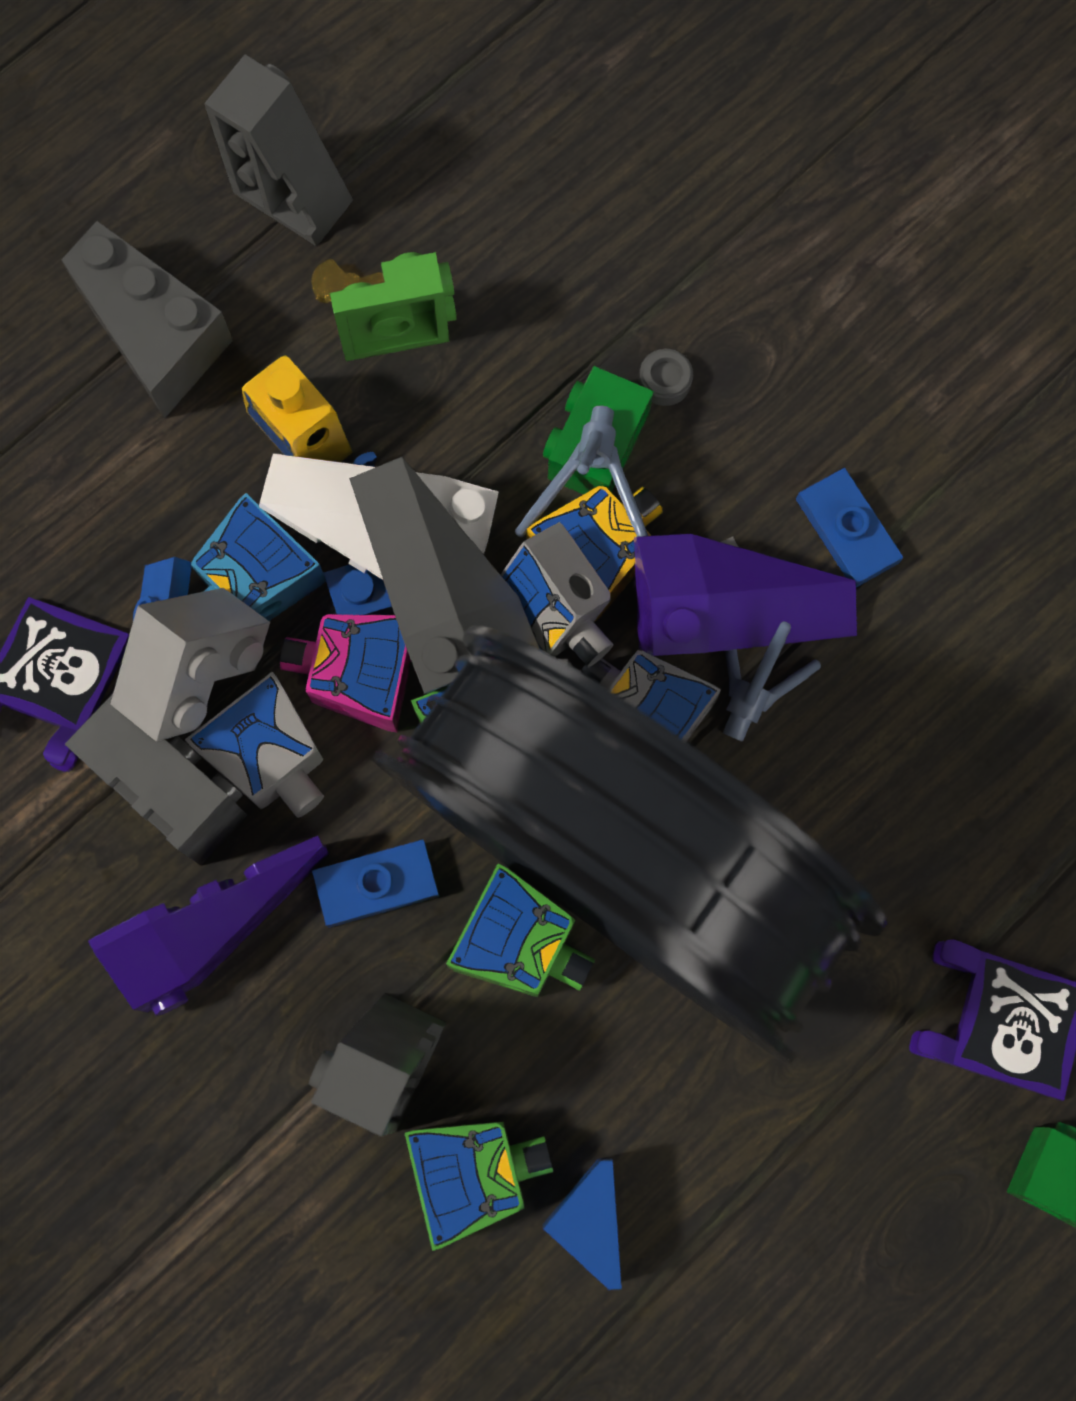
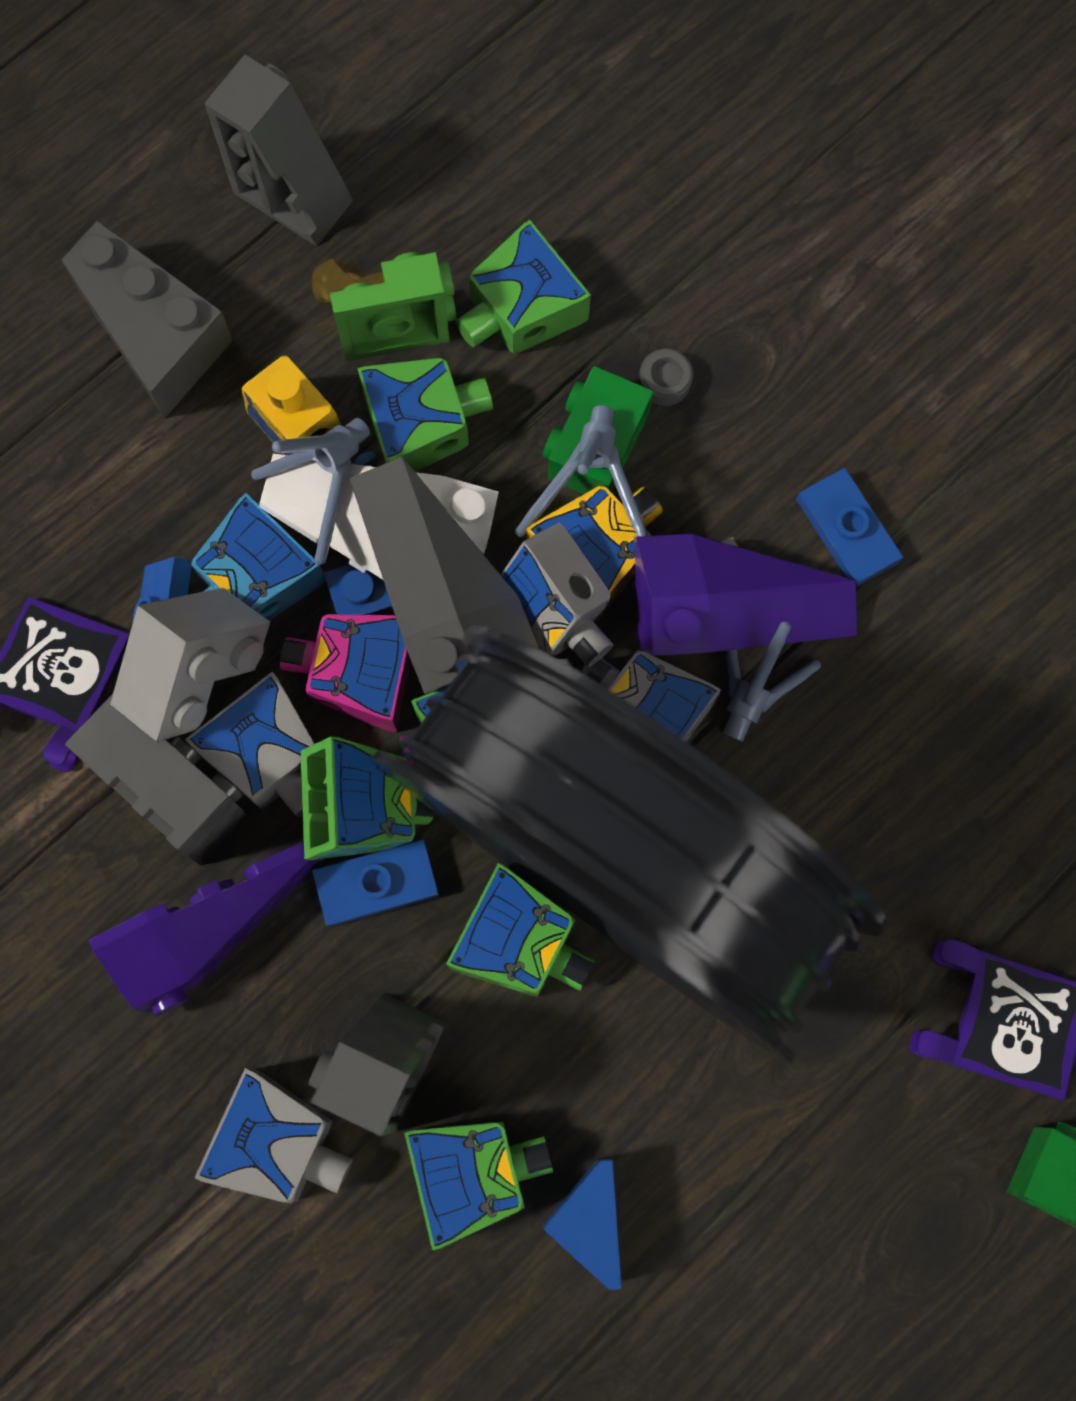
none -> torso [195,1068,353,1204]
none -> sand blue plant [251,418,370,565]
none -> torso [301,736,435,860]
none -> torso [358,358,493,472]
none -> bright green torso [456,220,591,353]

